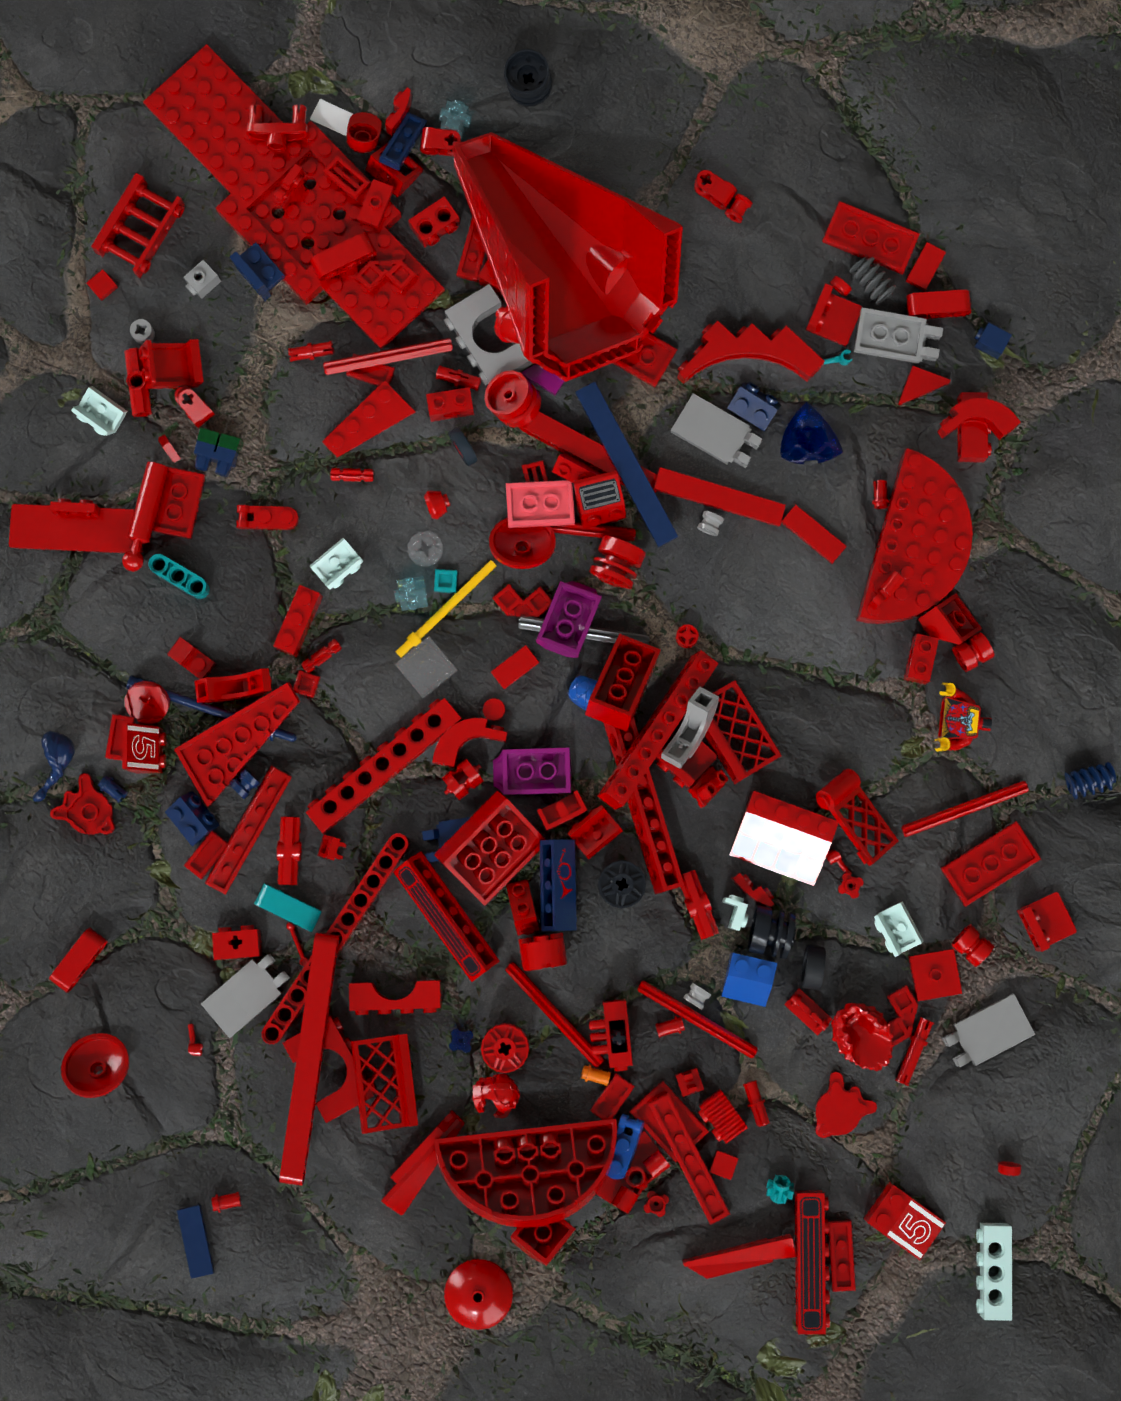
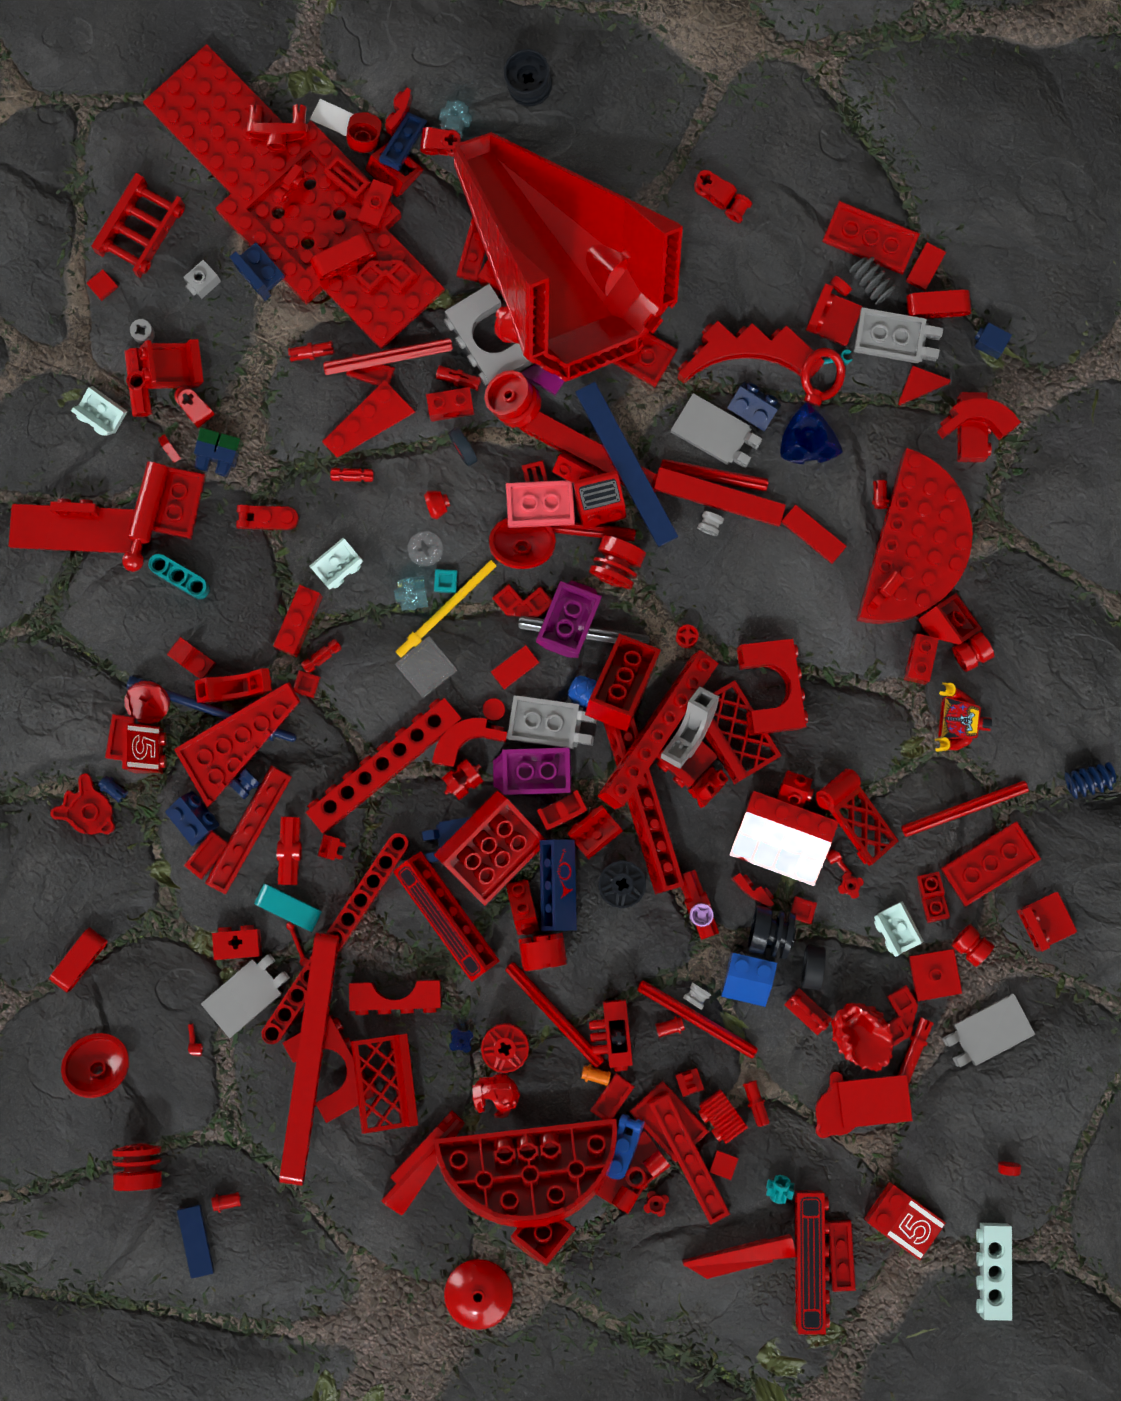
dark blue hair [32,731,75,802] -> none
red brick [408,196,460,248] -> none
light aqua bracket [722,895,749,931] -> none
none -> red wheel [112,1143,162,1191]
none -> light grey tile [507,695,597,749]
none -> red axle [660,459,769,491]
none -> lavender wheel [689,904,713,927]
none -> red arch [736,639,808,736]
none -> red brick [777,770,814,808]
none -> red tile [790,896,817,925]
none -> red piece [801,348,845,407]
none -> red tile [838,1074,913,1128]
none -> red slope [917,872,950,923]

